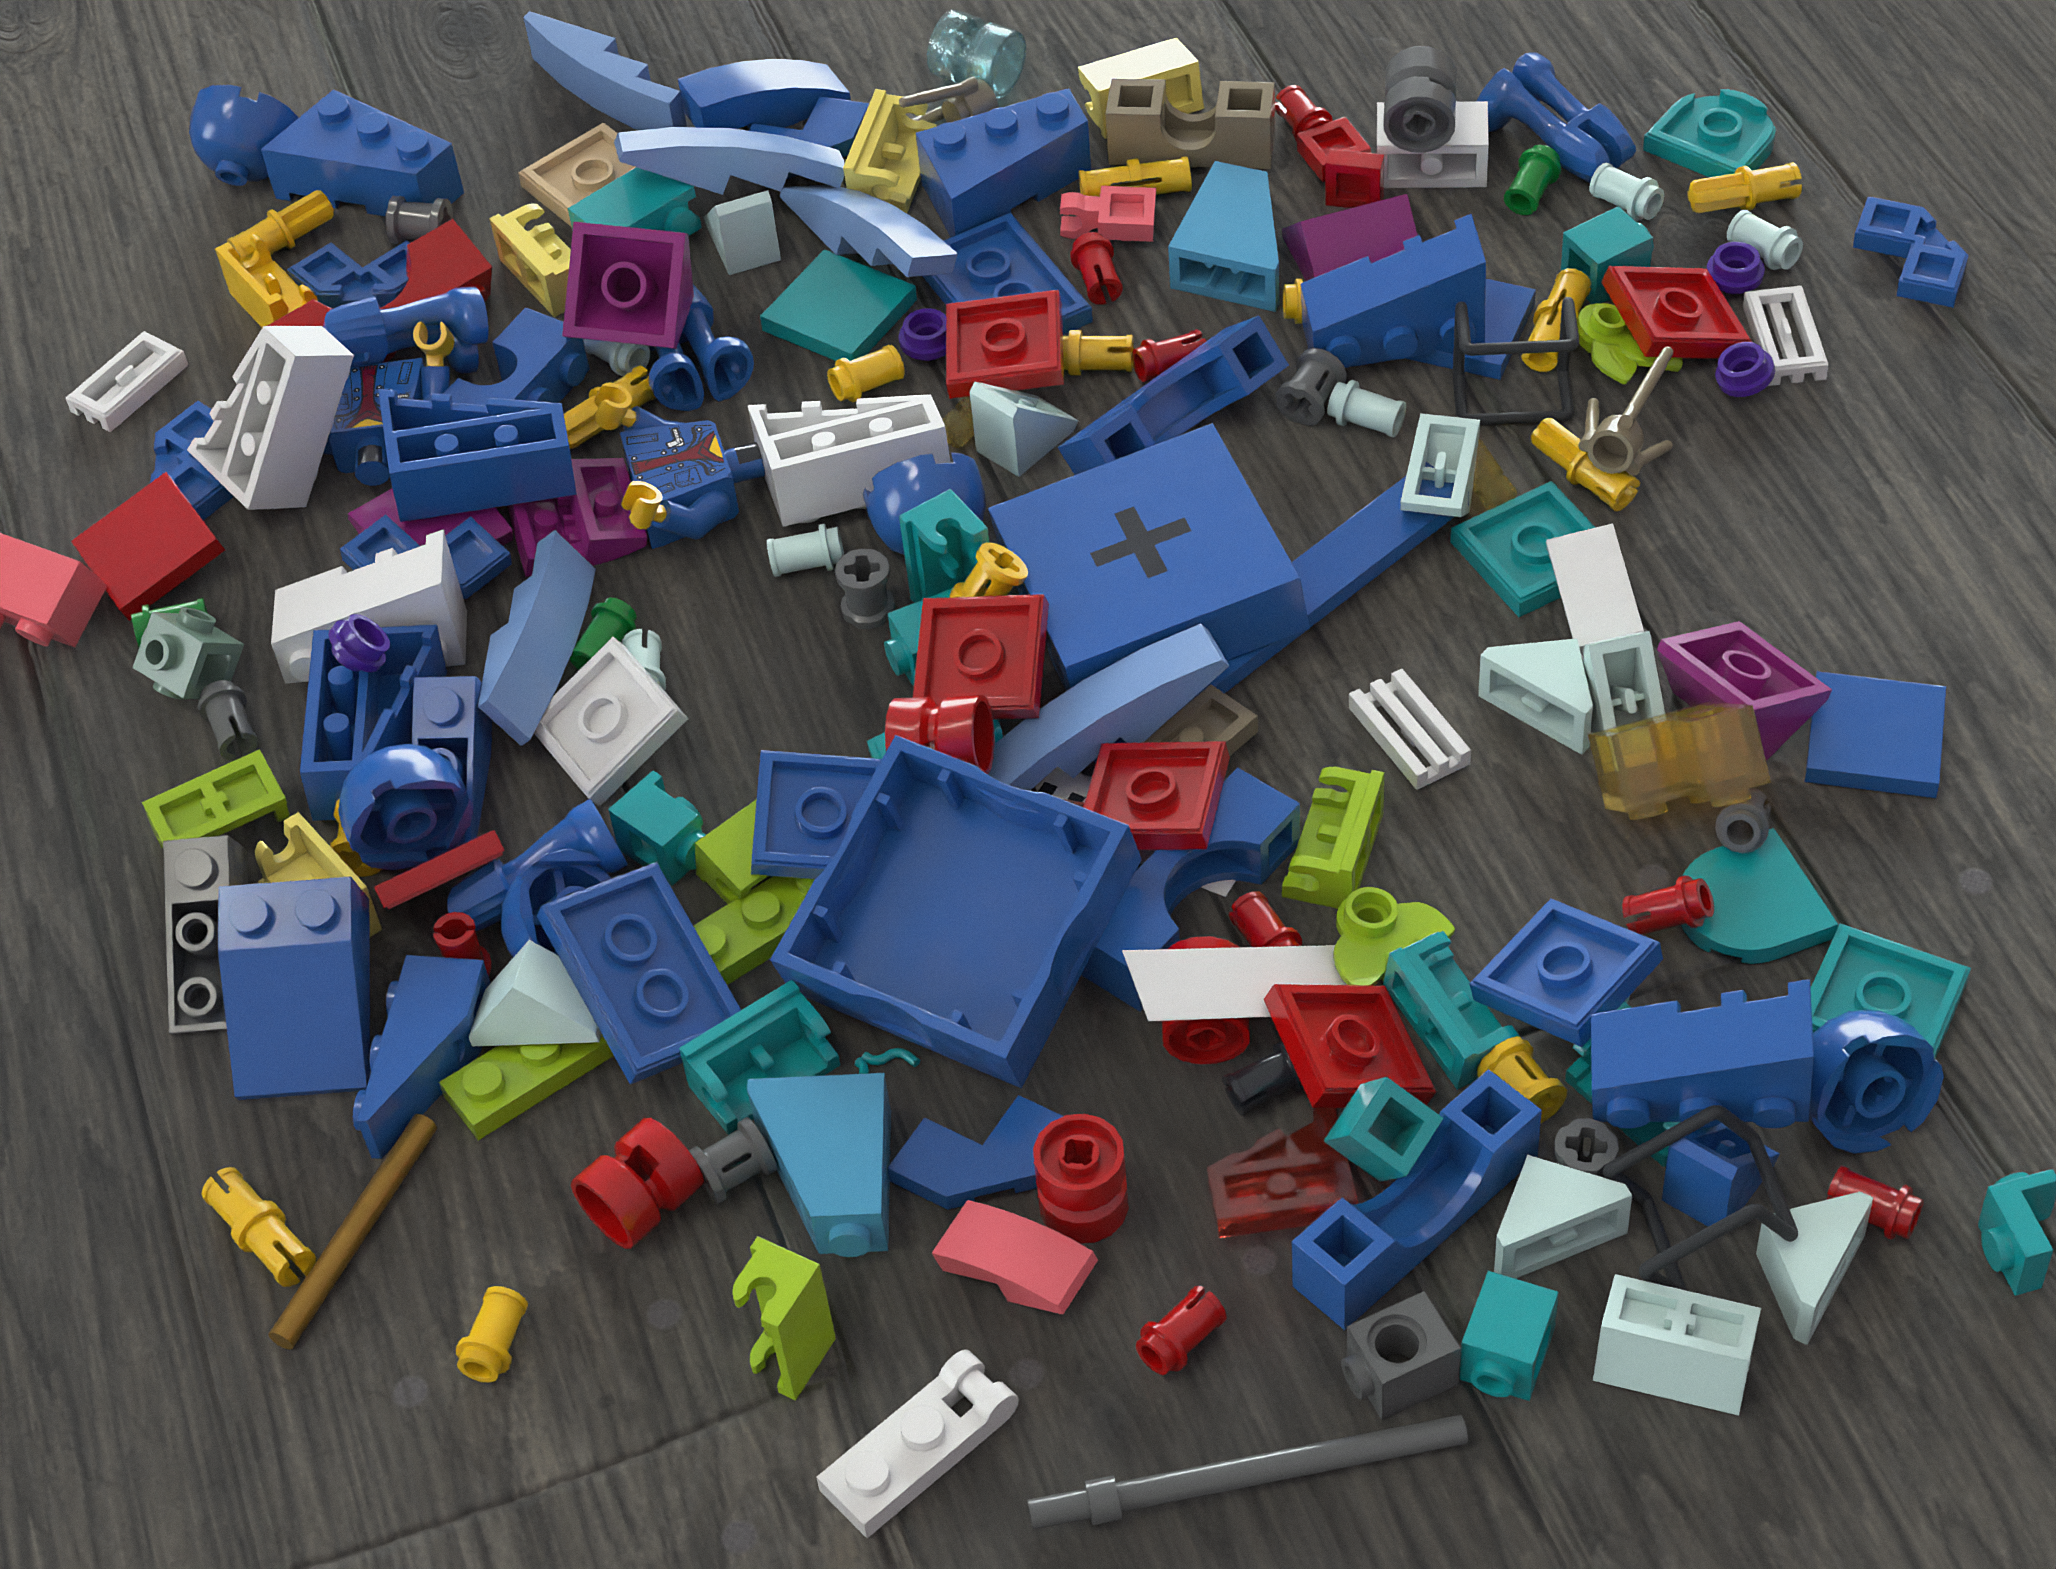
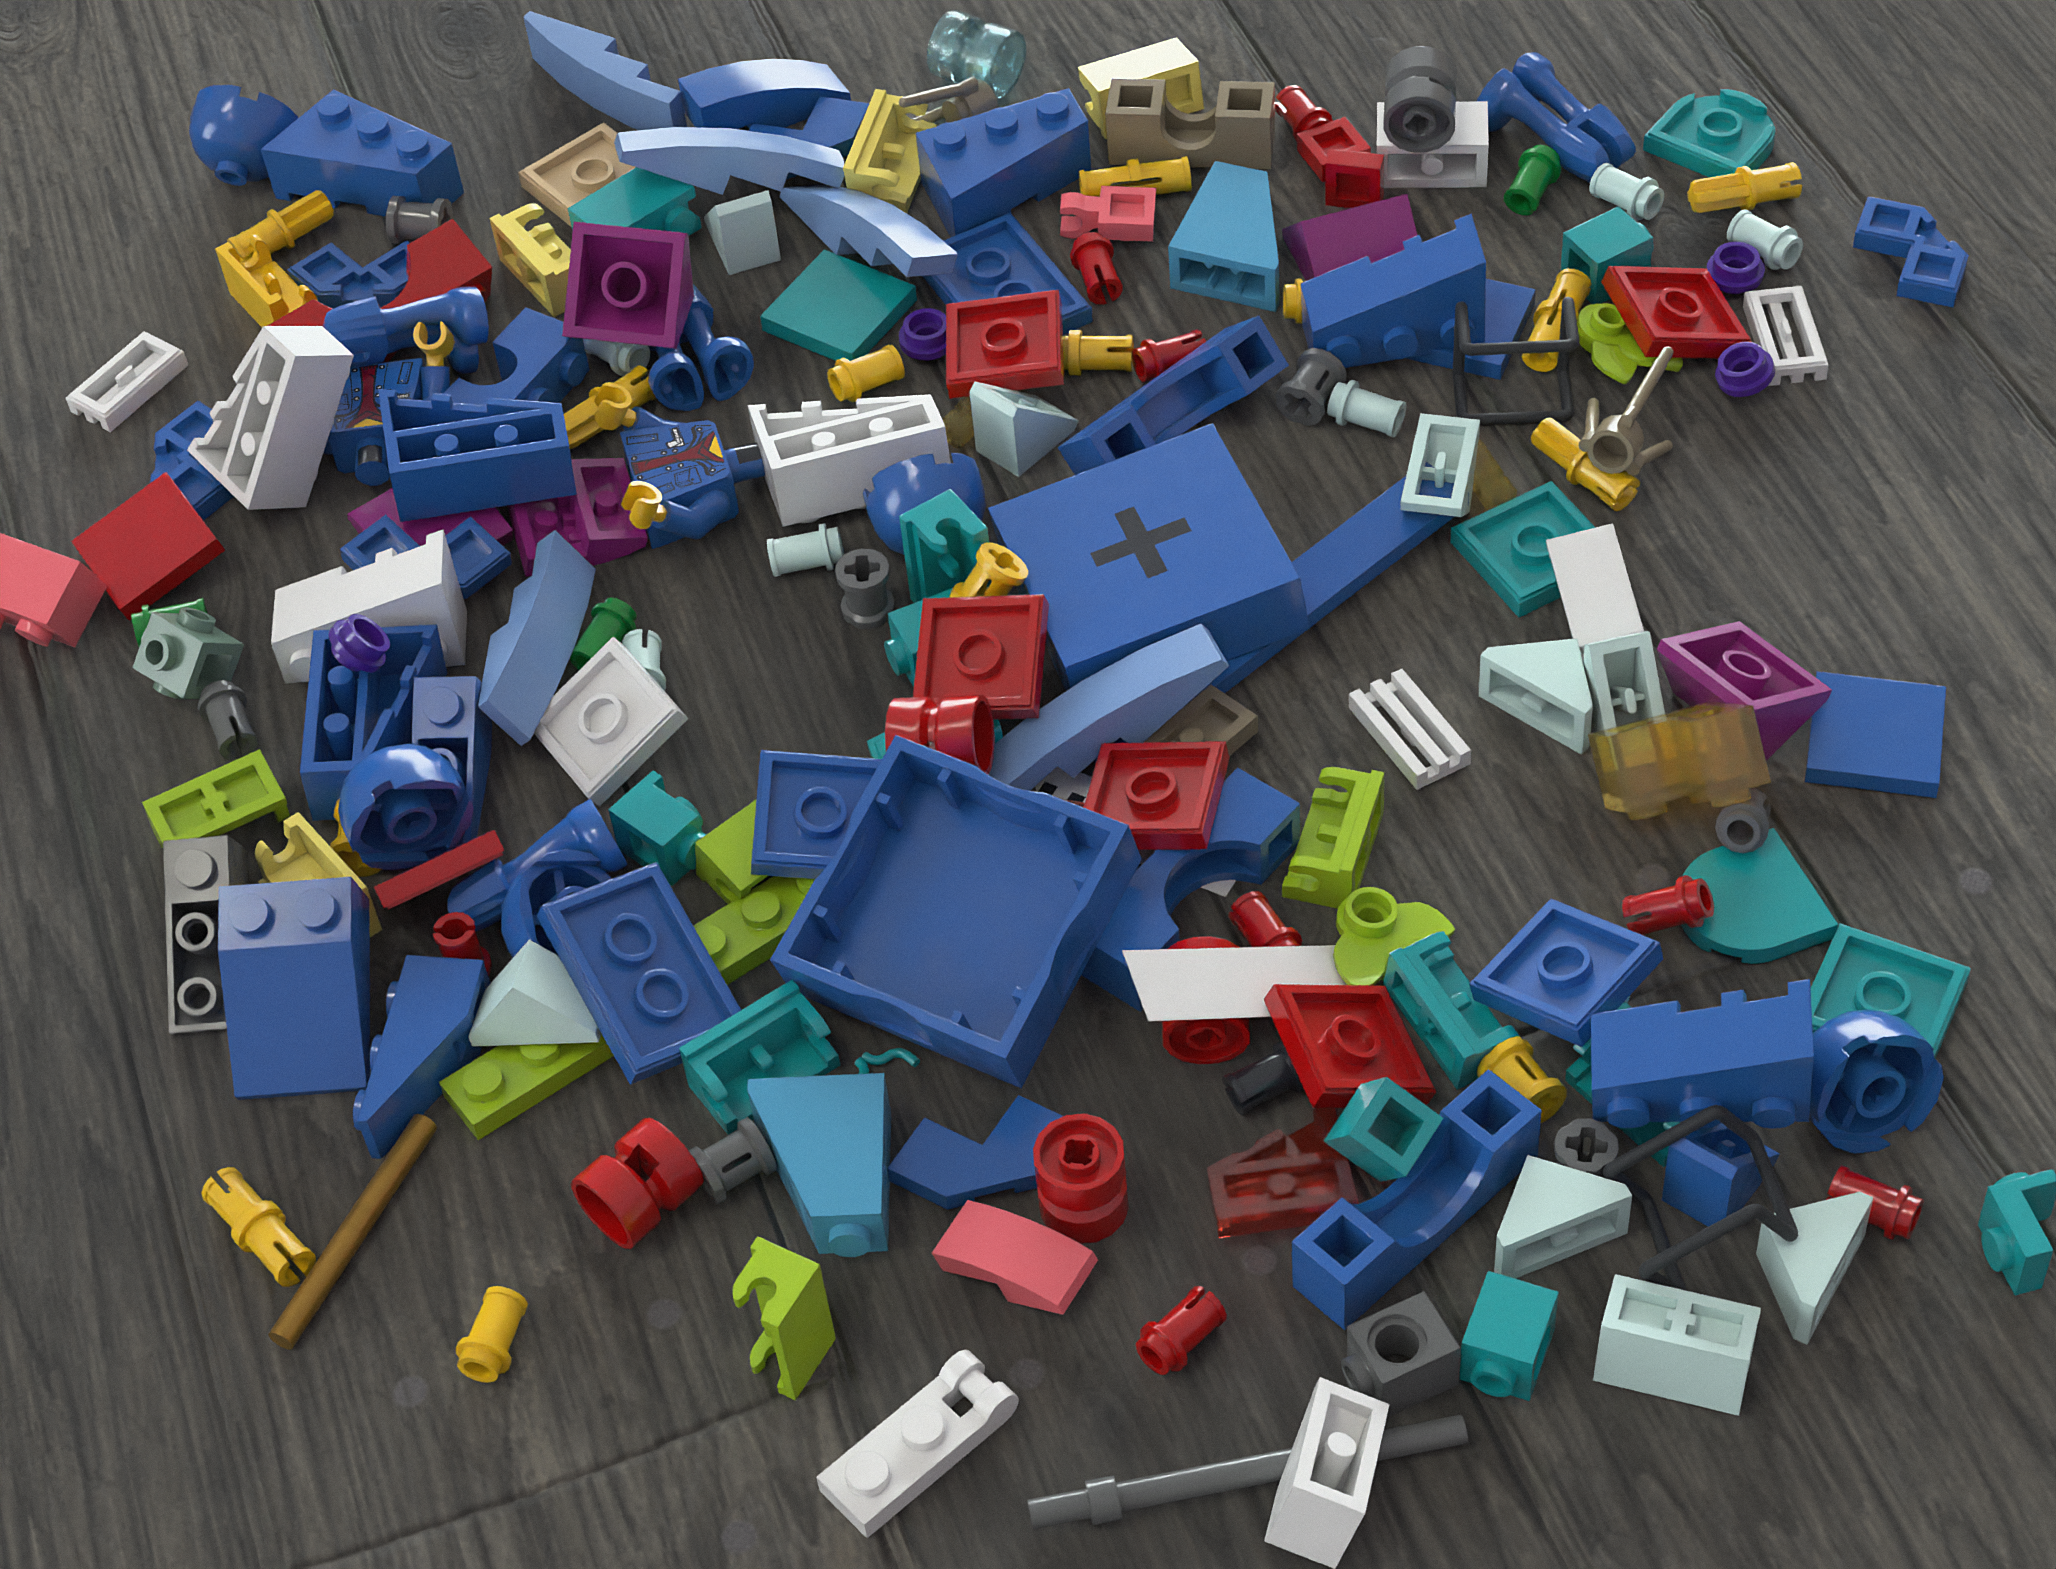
none -> white slope [1264,1377,1389,1569]

